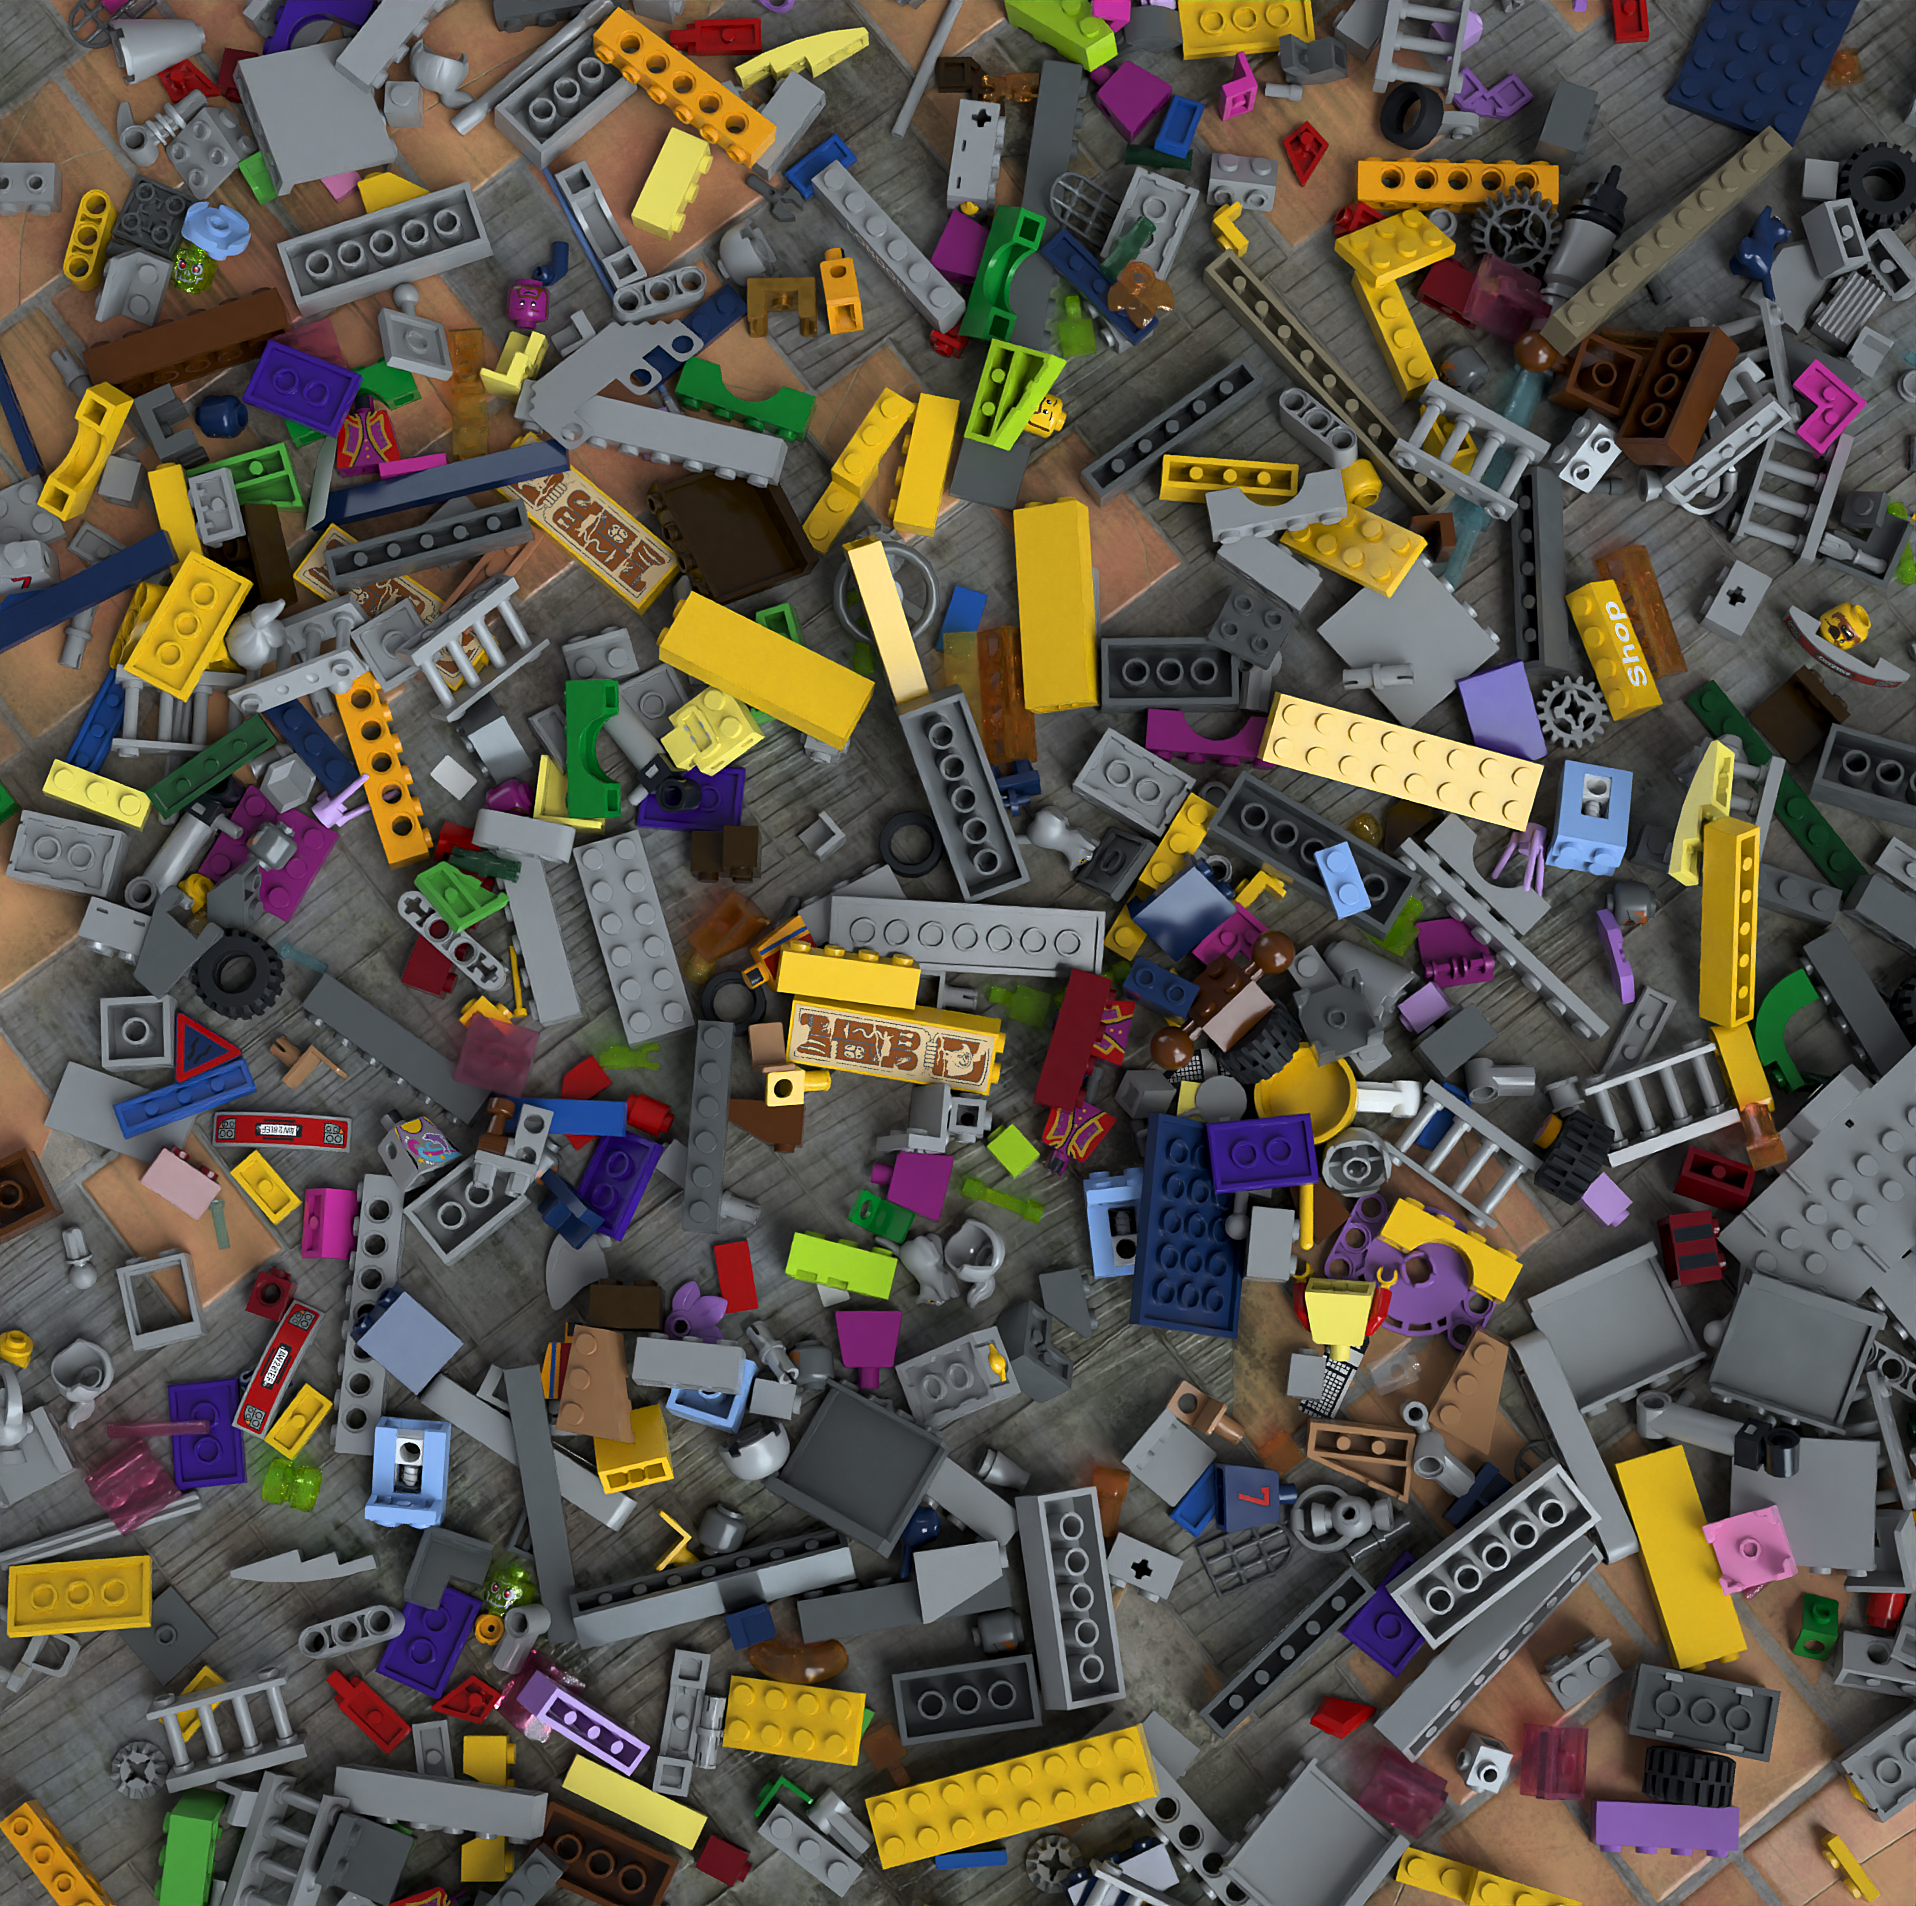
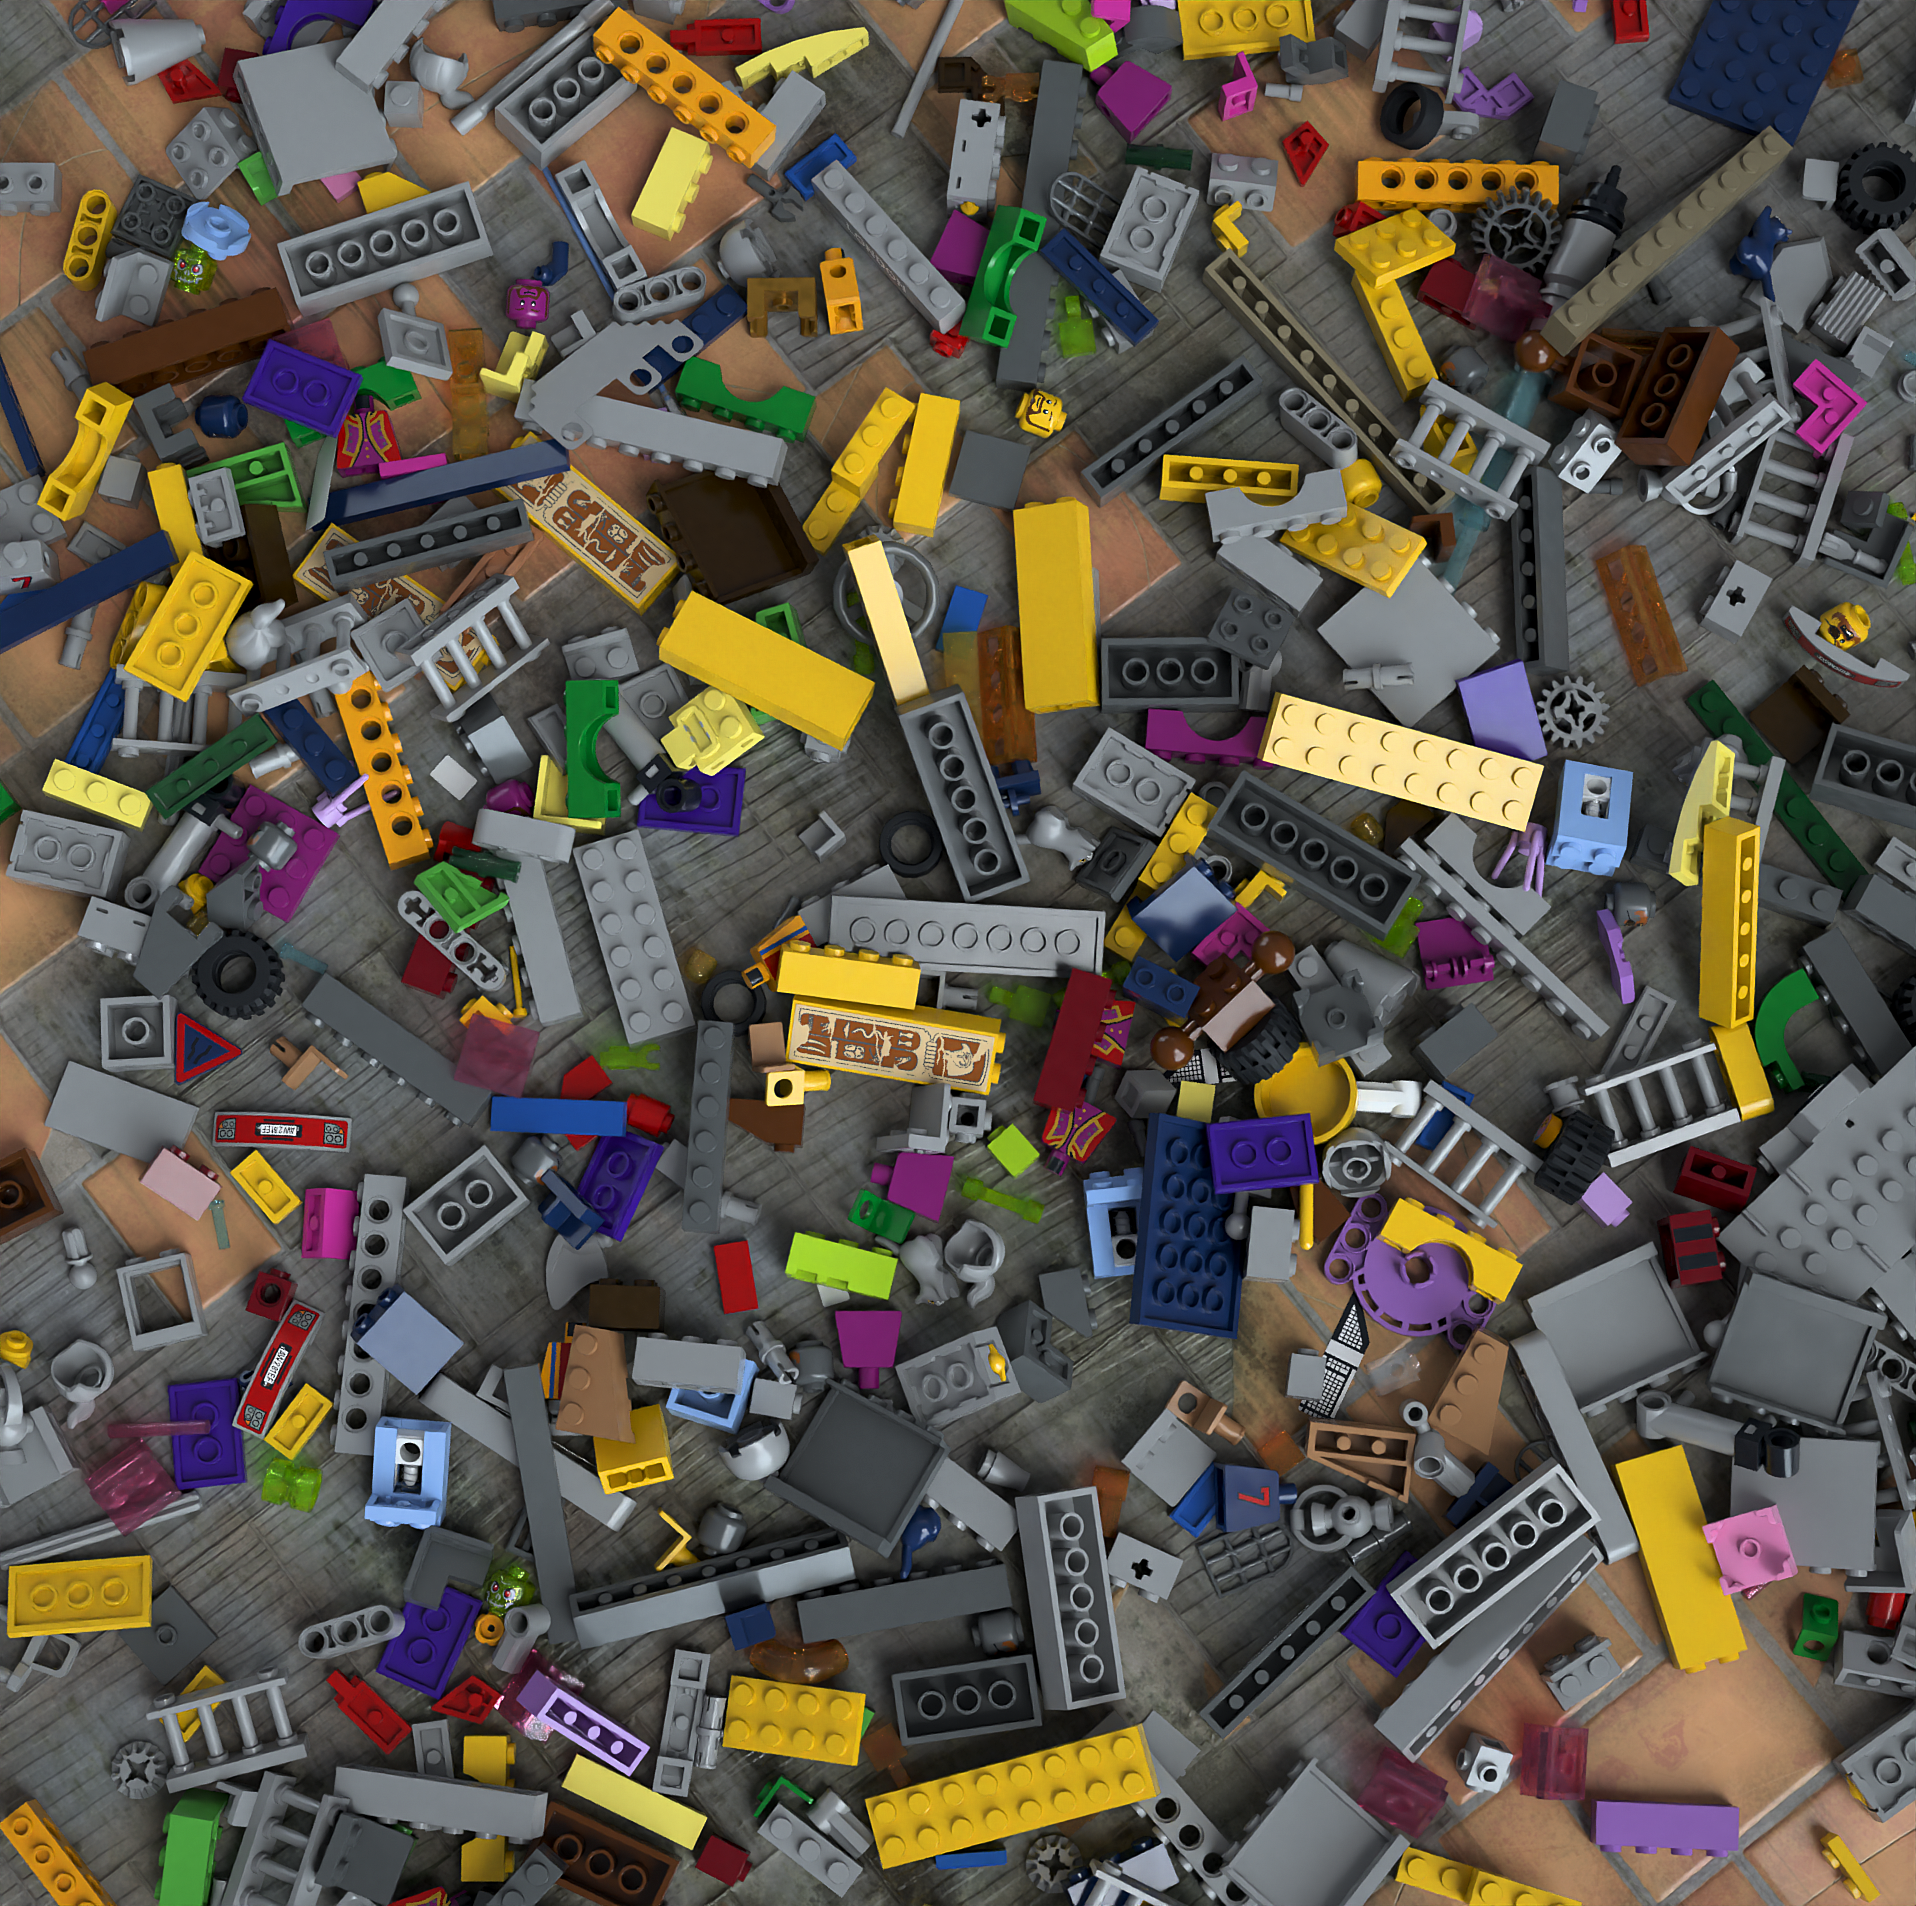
blue tile [113,1058,257,1140] -> none
light grey piece [117,89,209,167] -> none
light grey slope [230,1549,382,1582] -> none
light grey panel [259,753,316,814] -> none
light grey torso [378,1109,463,1193] -> none
light grey hips [470,1097,554,1199] -> none
medium lavender plate [664,1281,728,1344] -> none
clear orange slope [686,891,771,964] -> none
dark brown brick [690,825,762,884] -> none
light grey slope [913,1540,1008,1624] -> none
lime wedge [964,338,1068,451] -> none
clear green pin [1099,216,1156,280] -> none
clear orange plate [1107,262,1175,329] -> none
light grey piece [1136,1075,1247,1138] -> none
blue tile [1154,94,1205,159] -> none
light yellow torso [1292,1261,1398,1361] -> none
red piece [1310,1696,1377,1740] -> none
light blue plate [1313,841,1371,920] -> none
lavender brick [1398,982,1454,1034] -> none
light grey piece [1464,1058,1536,1104] -> none
yellow brick [1565,579,1663,721] -> none
dark grey piece [1624,1663,1781,1762] -> none
black tyre [1642,1746,1736,1808] -> none
clear orange piece [1739,1102,1789,1172] -> none
light grey brick [1801,198,1871,280] -> none

